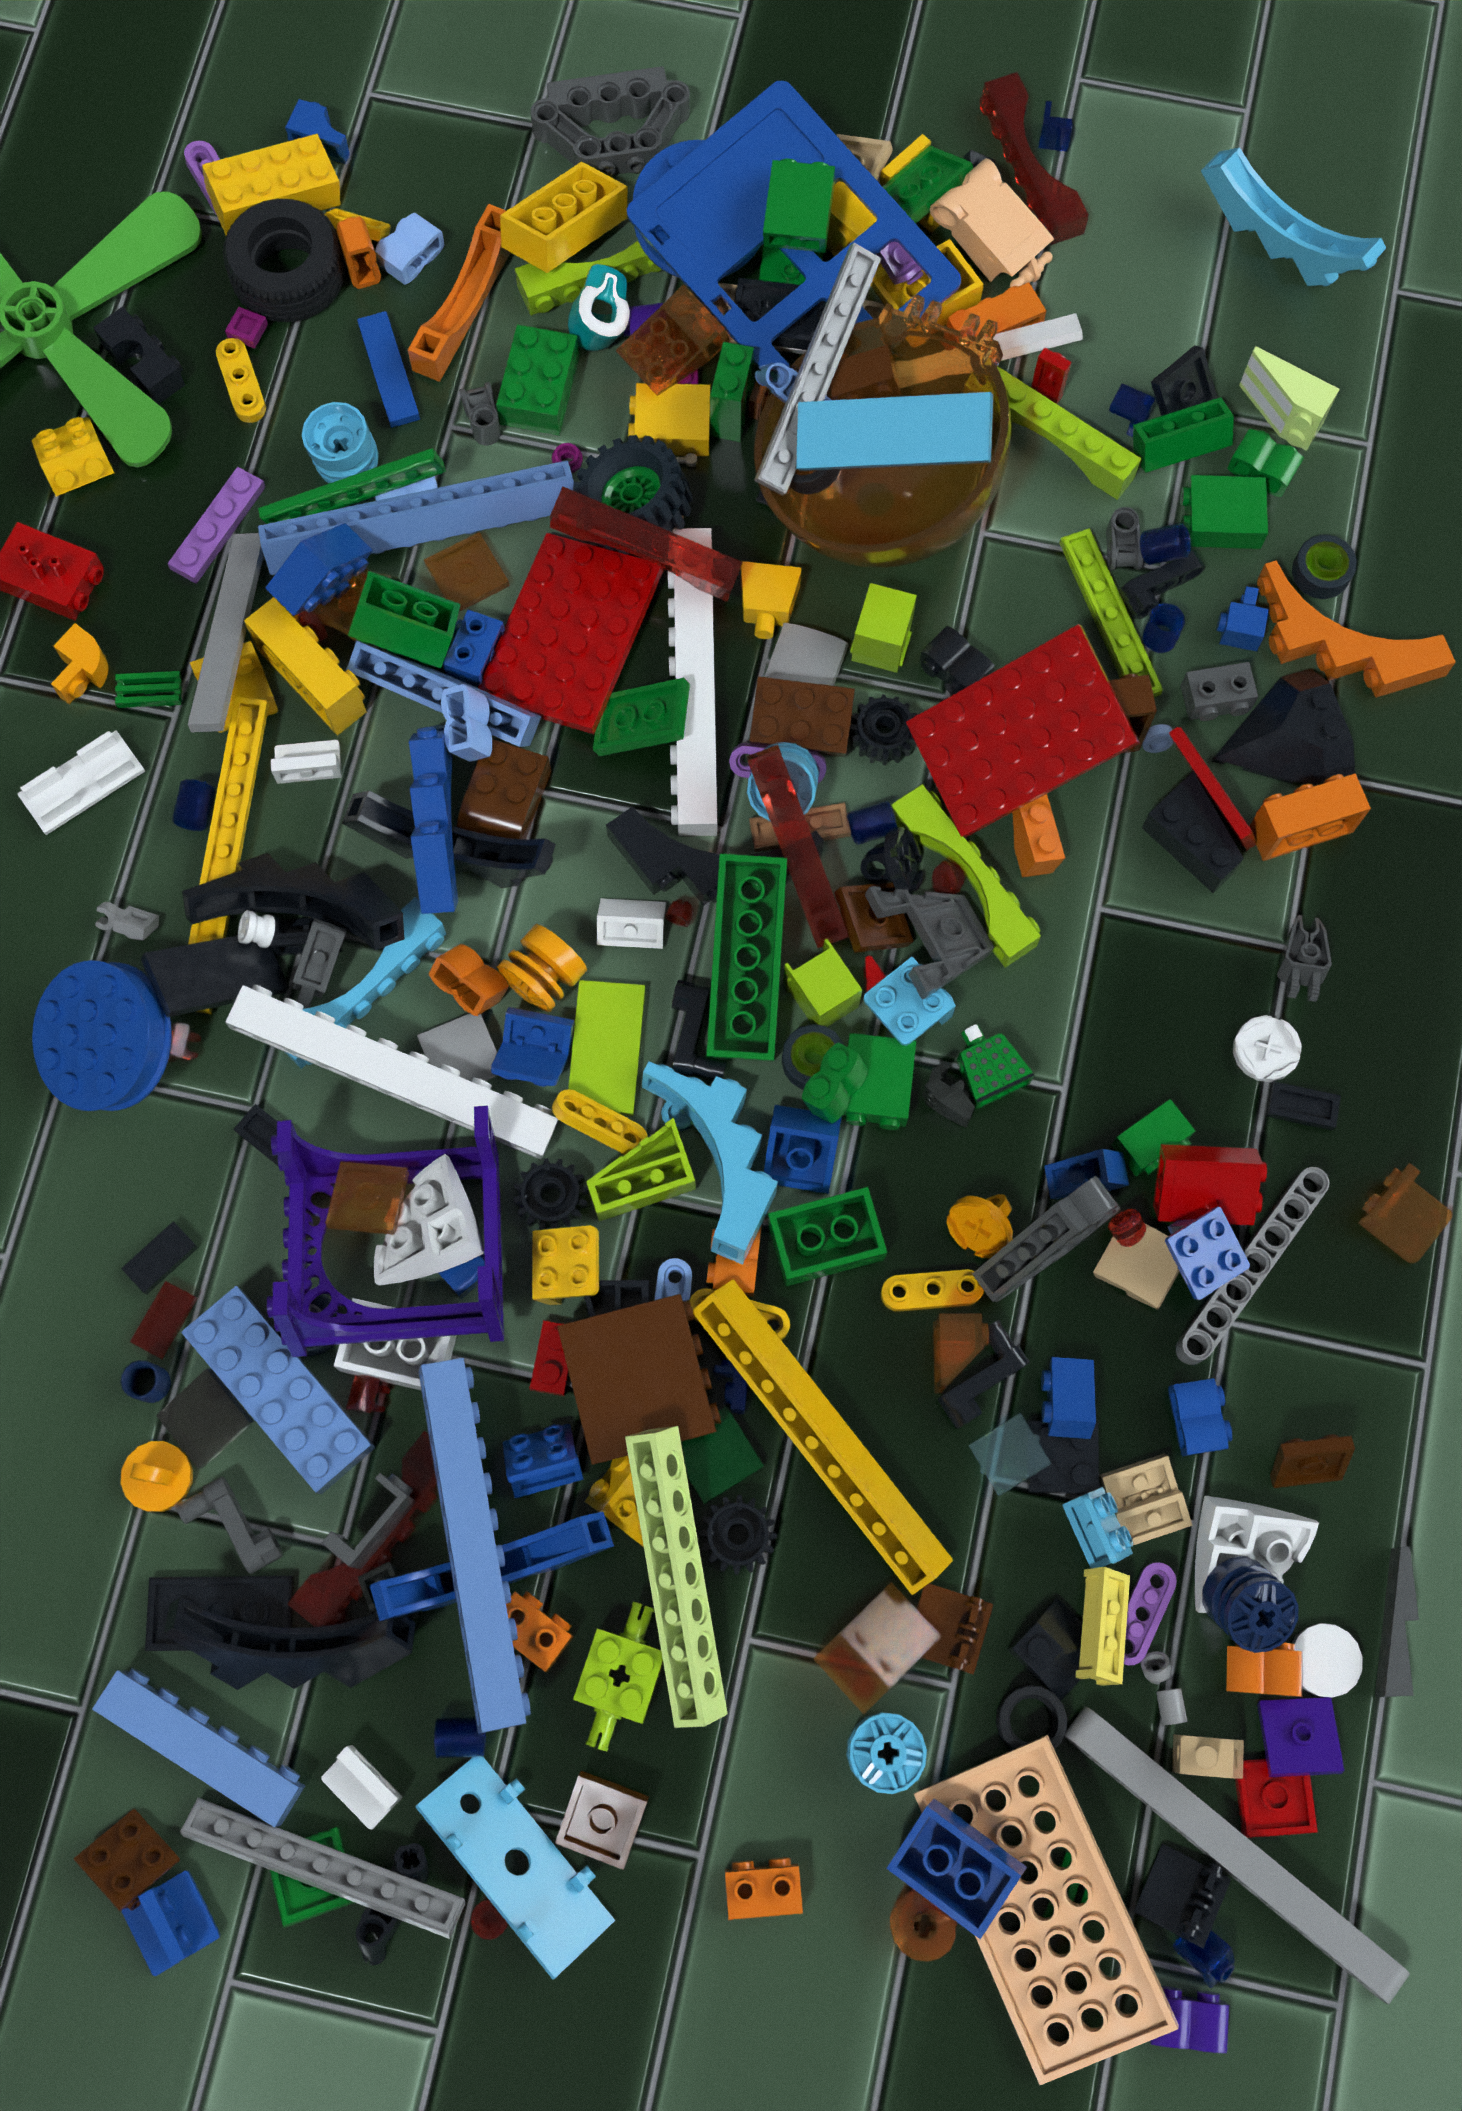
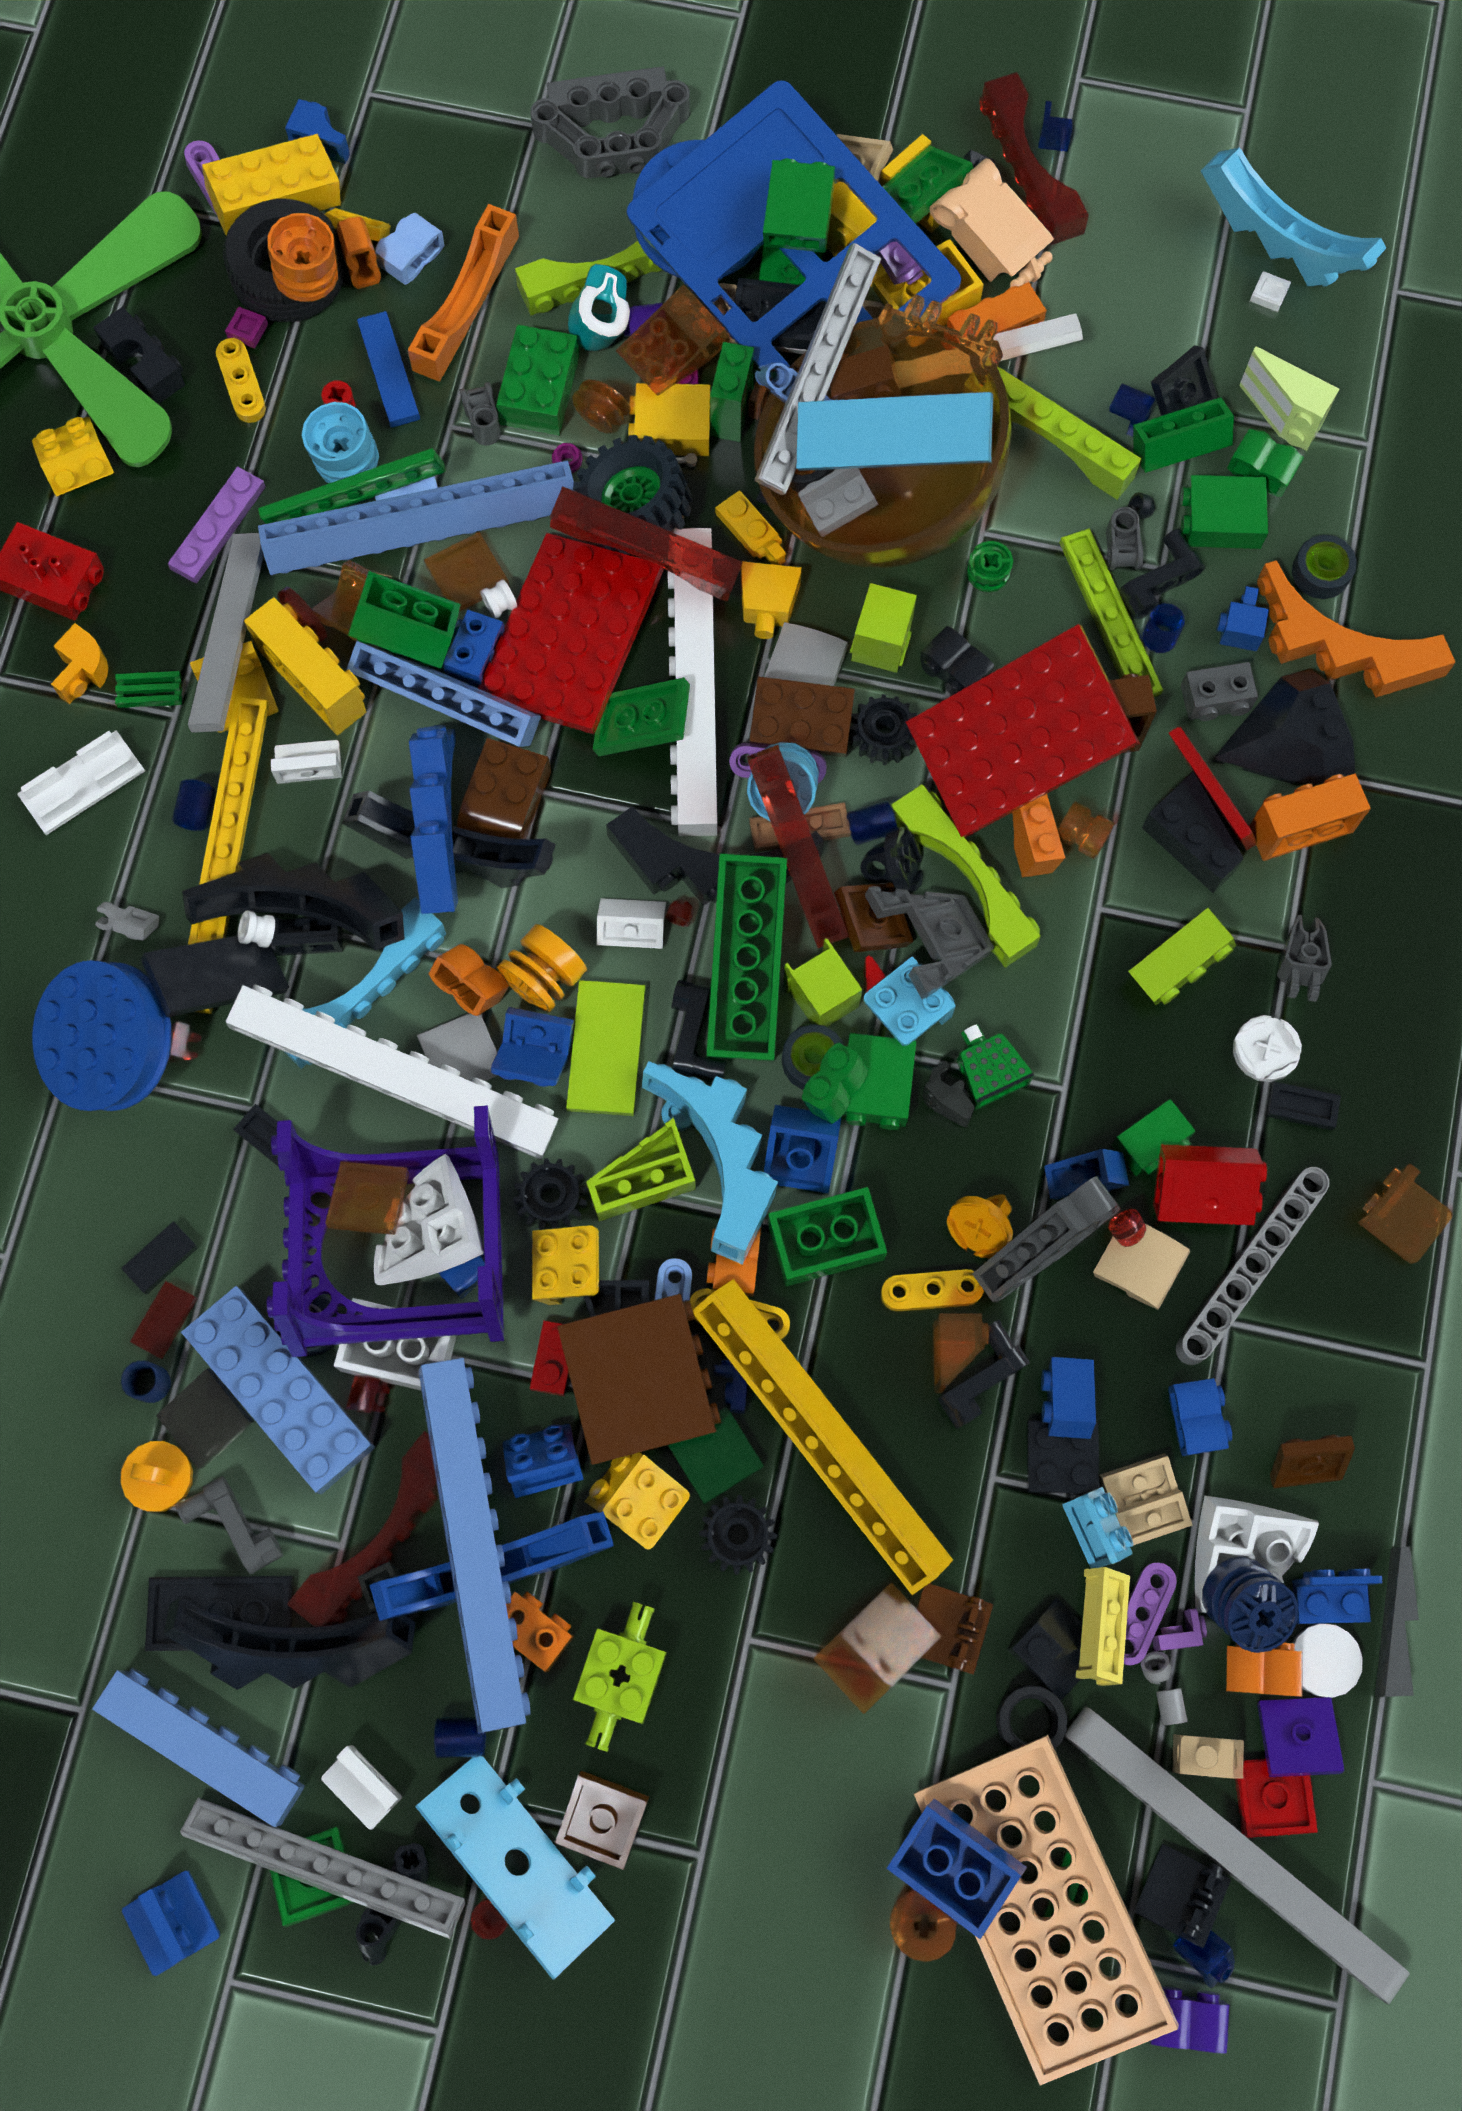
reddish brown hinge [73,1809,180,1912] -> none
blue brick [265,523,373,616] -> none
dark grey hinge [293,918,347,1009] -> none
dark grey panel [322,1473,417,1570] -> none
light blue brick [441,684,493,762] -> none
yellow brick [500,161,628,273] -> none
yellow plate [552,1089,648,1155] -> none
yellowish green brick [625,1426,728,1728] -> none
orange brick [725,1857,803,1920] -> none
medium azure wheel [846,1712,927,1794] -> none
clear red tile [931,861,965,894] -> none
clear light blue piece [969,1413,1052,1496] -> none
red plate [1031,347,1071,404] -> none
clear blue piece [1140,523,1191,565] -> none
sand blue tile [1142,724,1173,753] -> none
bracket [1165,1207,1250,1300] -> none
none -> orange wheel [267,213,338,302]
none -> red wheel [321,380,356,408]
none -> white wheel [480,579,518,619]
none -> clear orange piece [572,379,631,434]
none -> yellow hinge [715,490,786,565]
none -> light grey bracket [798,468,878,537]
none -> green wheel [967,541,1013,592]
none -> clear orange wheel [1058,801,1116,860]
none -> black hinge [1128,492,1155,519]
none -> lime wedge [1128,908,1236,1005]
none -> medium lavender bracket [1152,1608,1207,1652]
none -> white tile [1250,271,1291,312]
none -> blue bracket [1292,1569,1383,1624]

